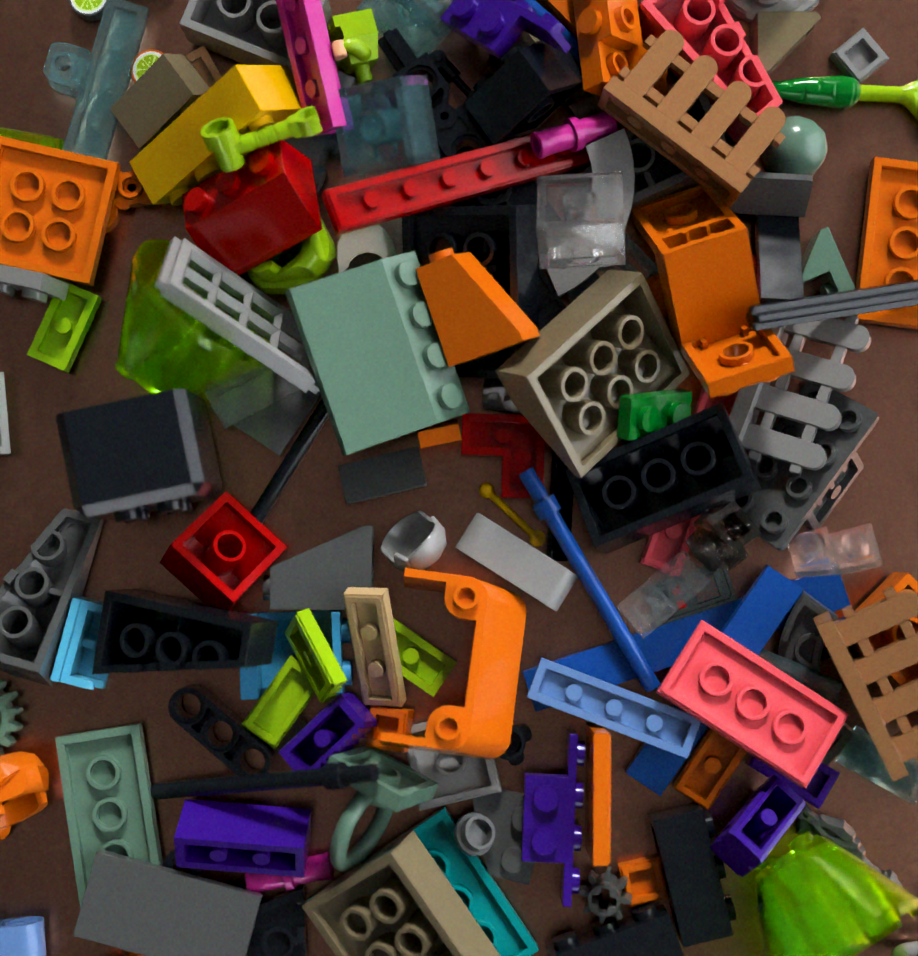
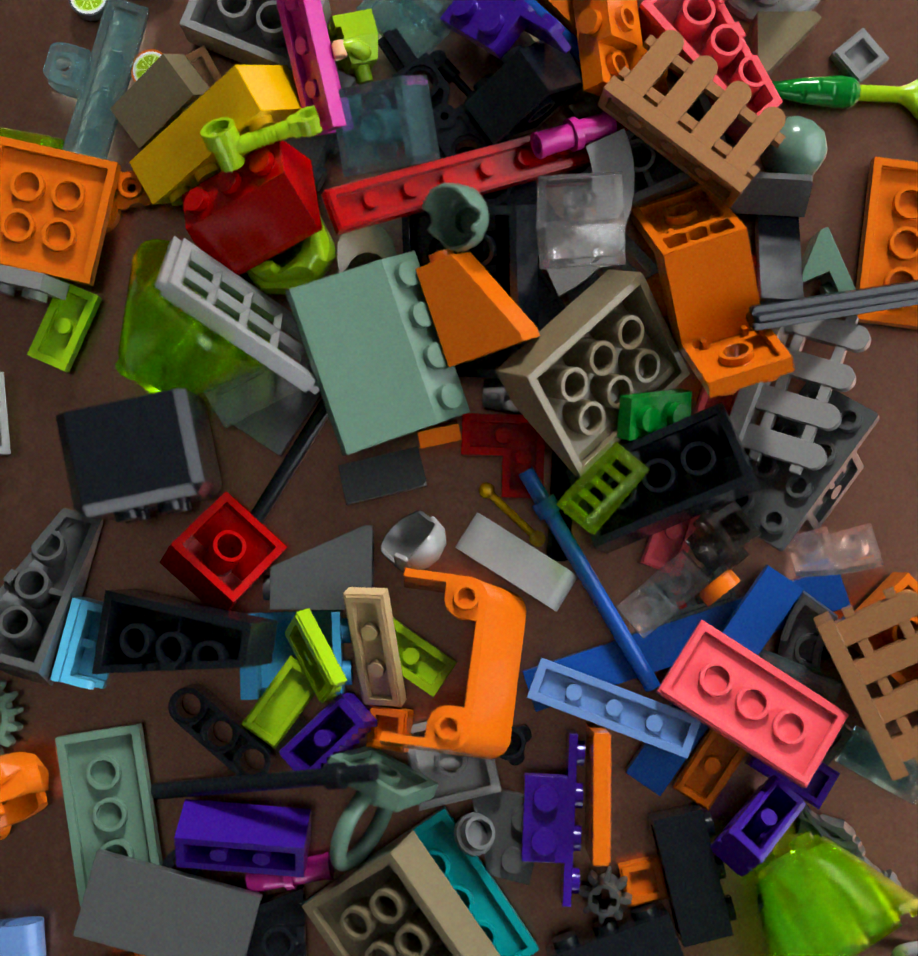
none -> sand green hair [422,183,489,252]
none -> clear neon green slope [556,442,650,535]
none -> orange tile [698,569,741,607]

